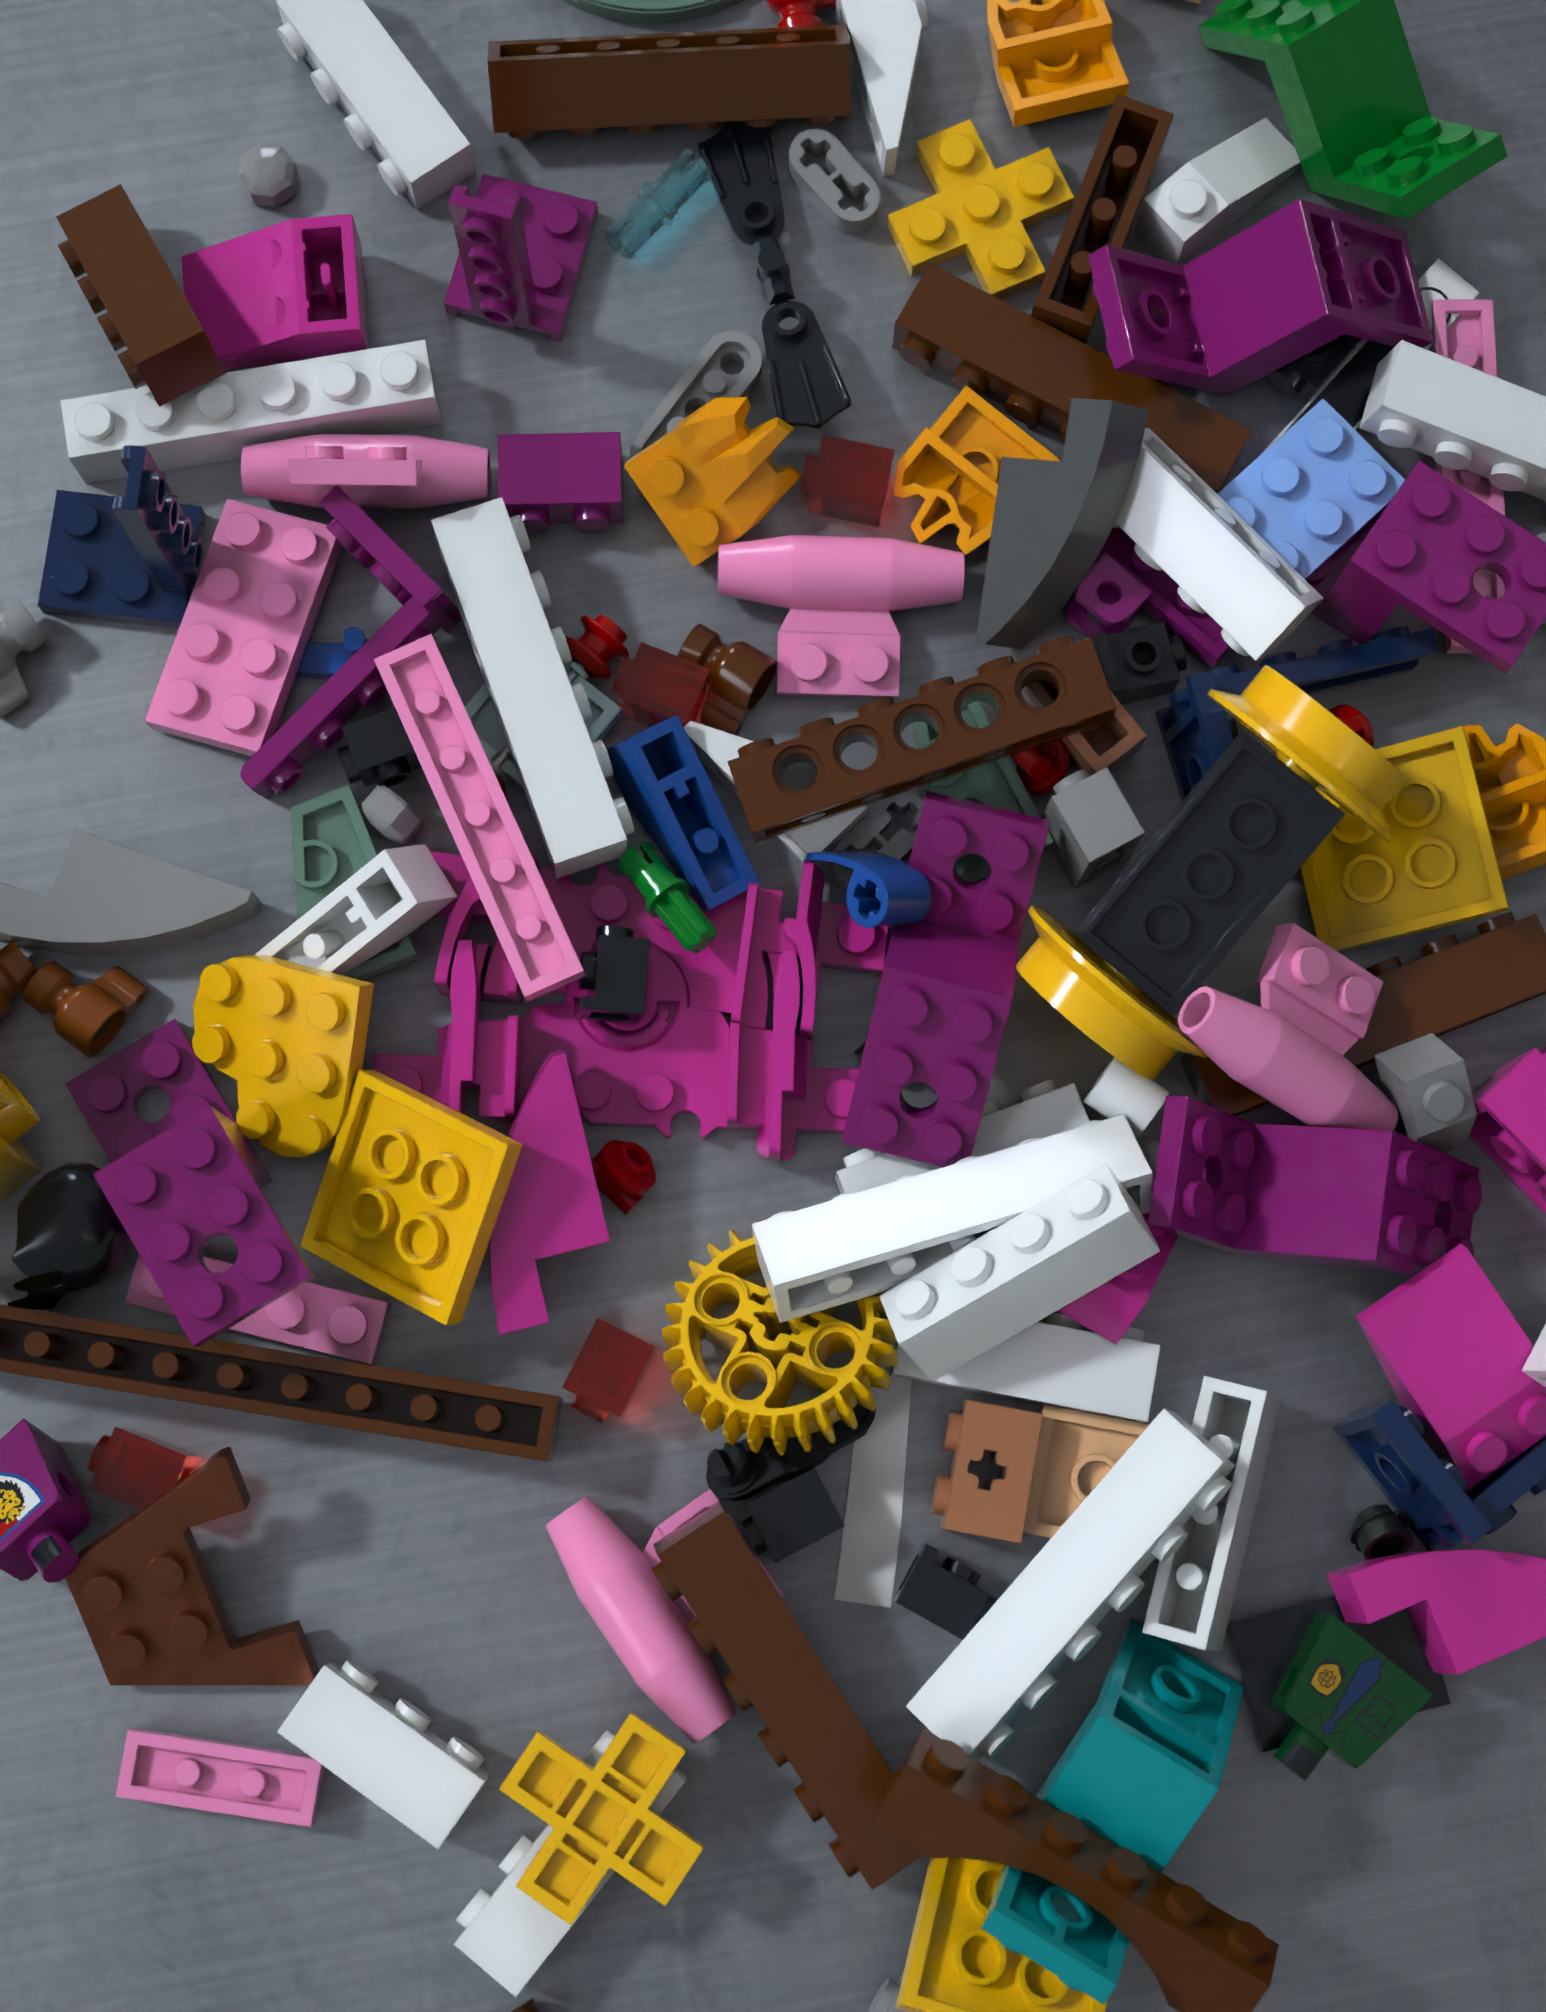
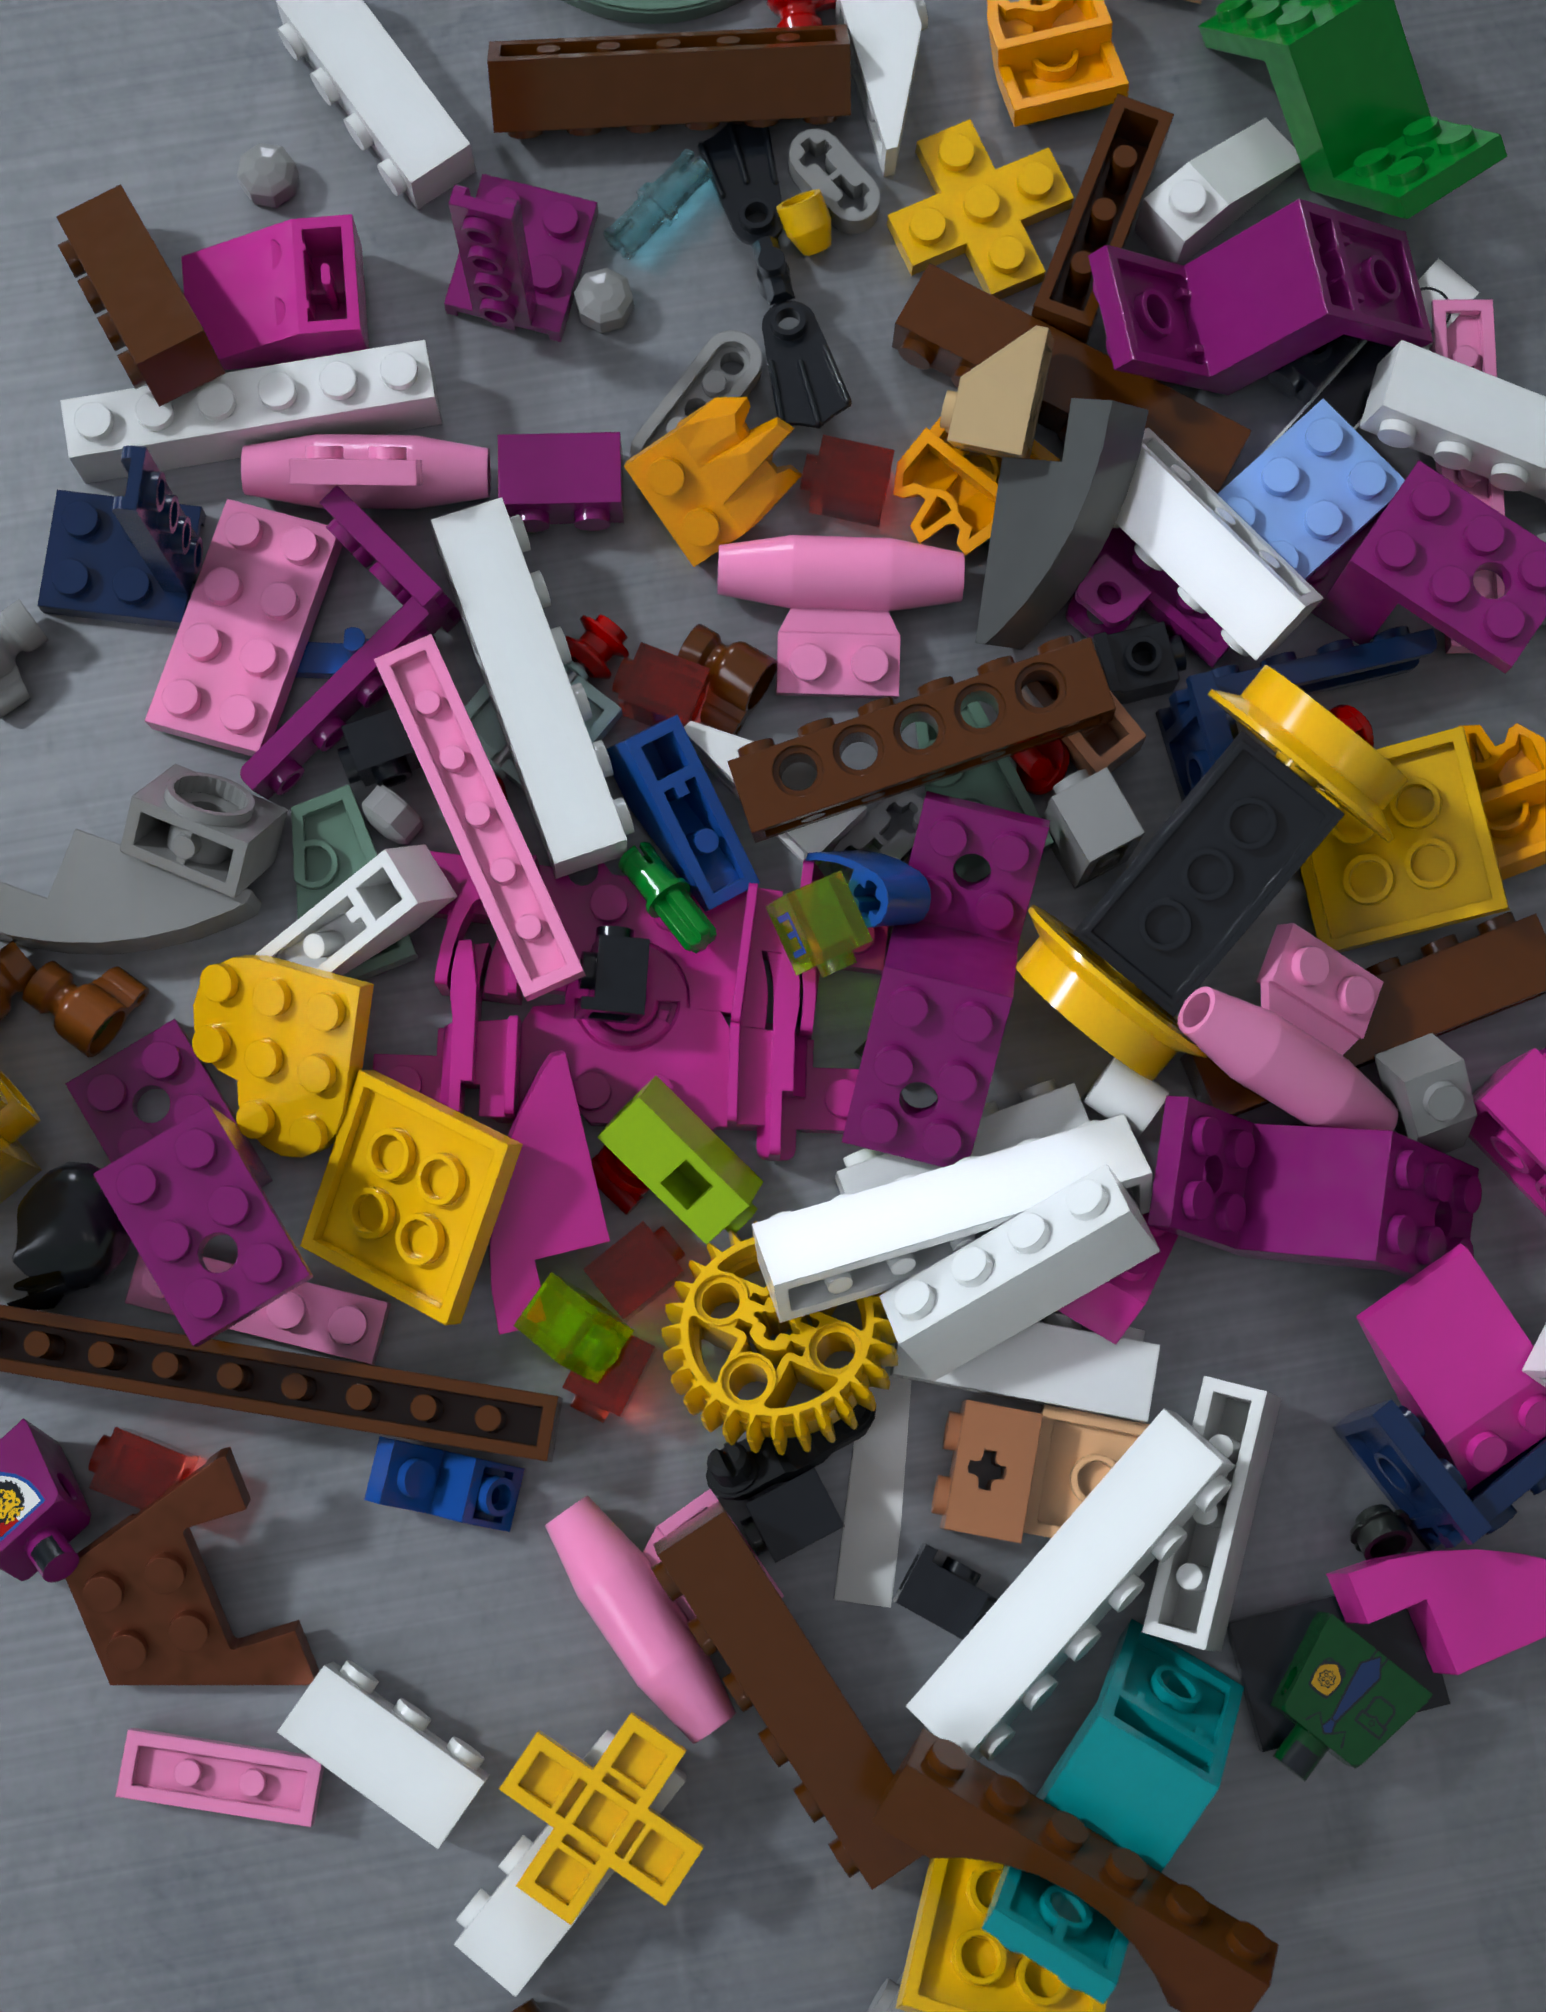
none -> light grey brick [119,763,288,898]
none -> blue slope [364,1436,525,1532]
none -> clear neon green brick [513,1272,635,1384]
none -> light grey tile [574,268,634,333]
none -> clear red brick [583,1221,686,1323]
none -> lime brick [597,1076,764,1245]
none -> clear neon green brick [765,871,873,978]
none -> yellow hose [776,189,832,256]
none -> tan slope [940,325,1055,459]

